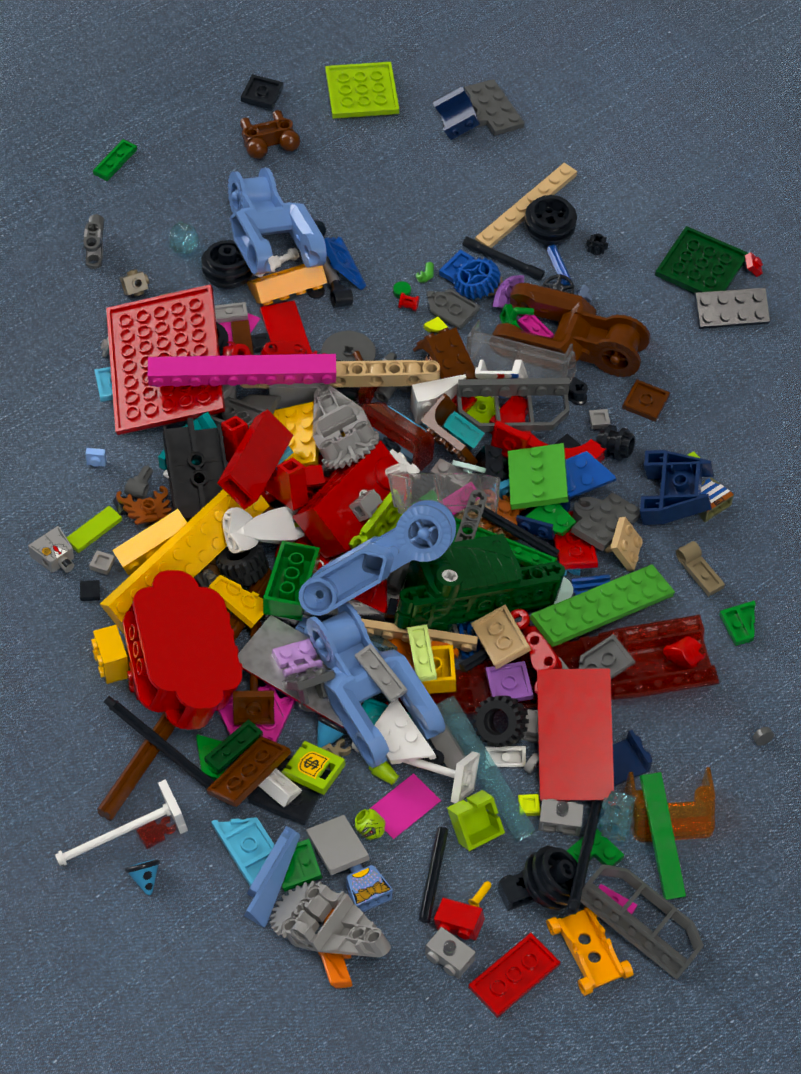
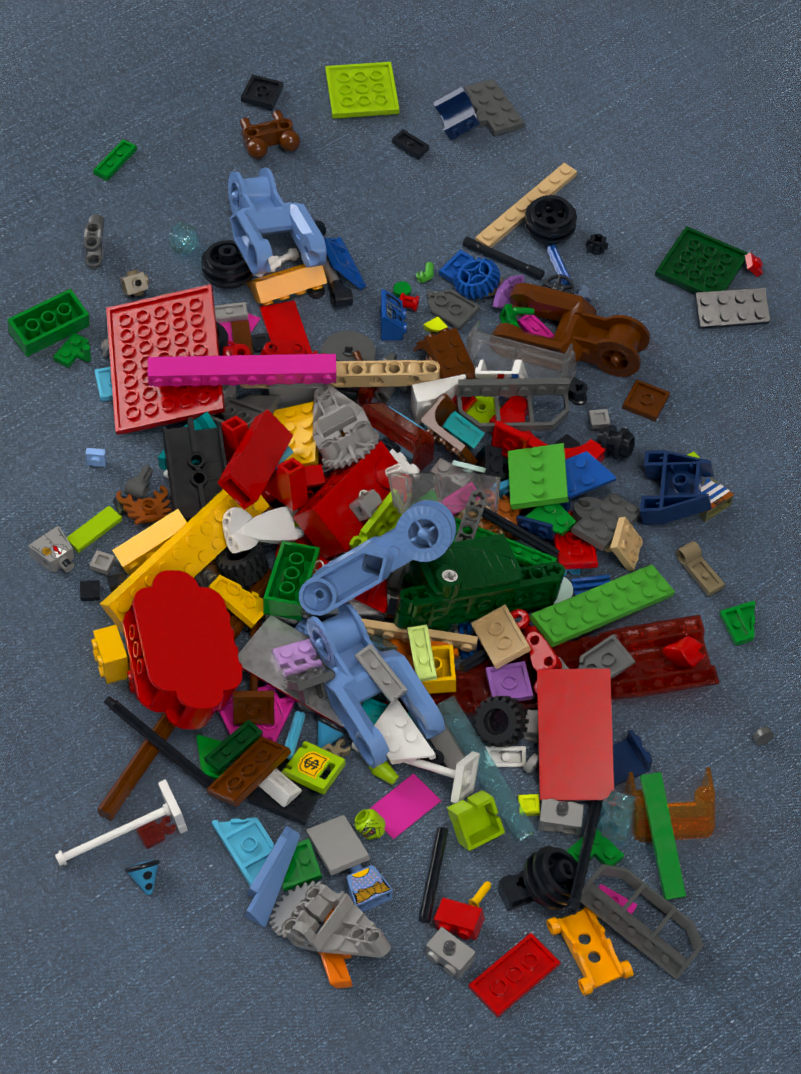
none -> green brick [7,288,90,357]
none -> green plate [53,333,91,369]
none -> black tile [107,572,128,592]
none -> medium azure axle [285,711,305,760]
none -> blue slope [380,289,407,341]
none -> black plate [392,129,429,159]

